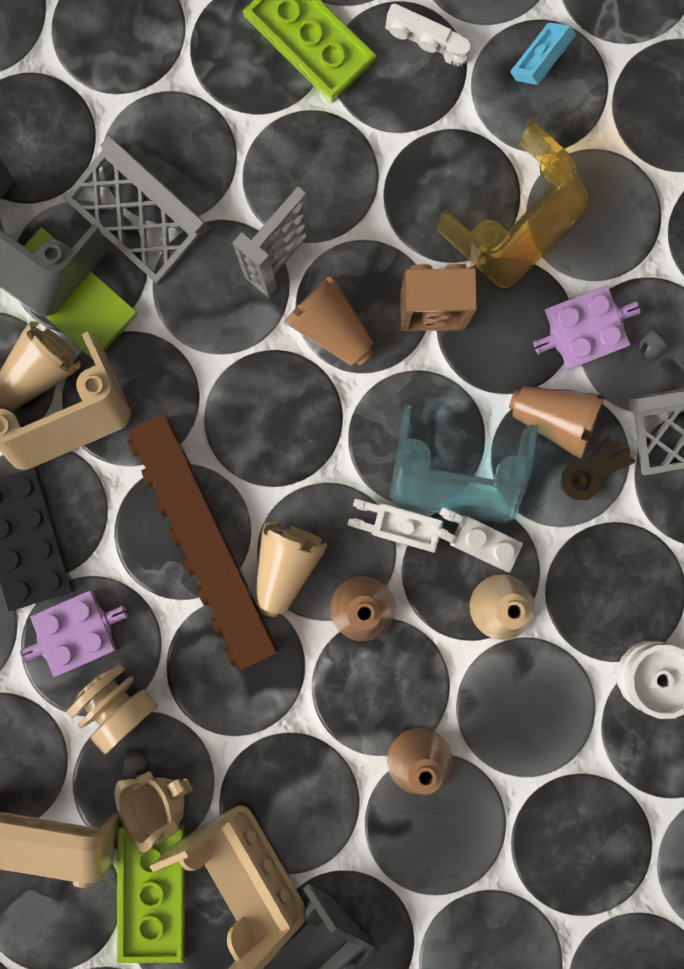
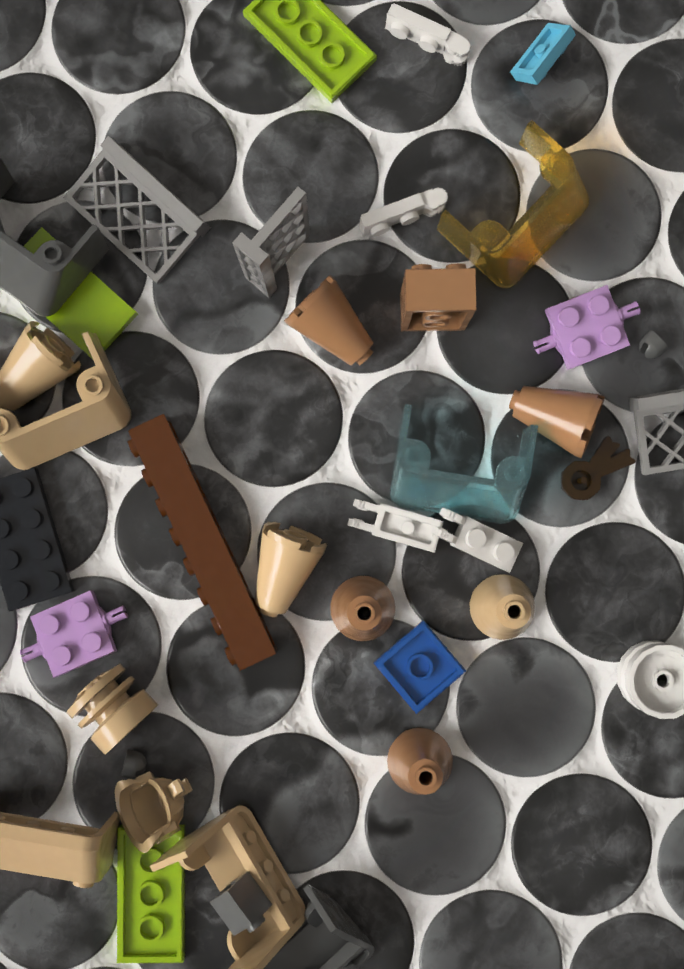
none -> dark grey brick [210,871,272,936]
none -> white hinge [359,187,448,237]
none -> blue plate [373,620,466,714]

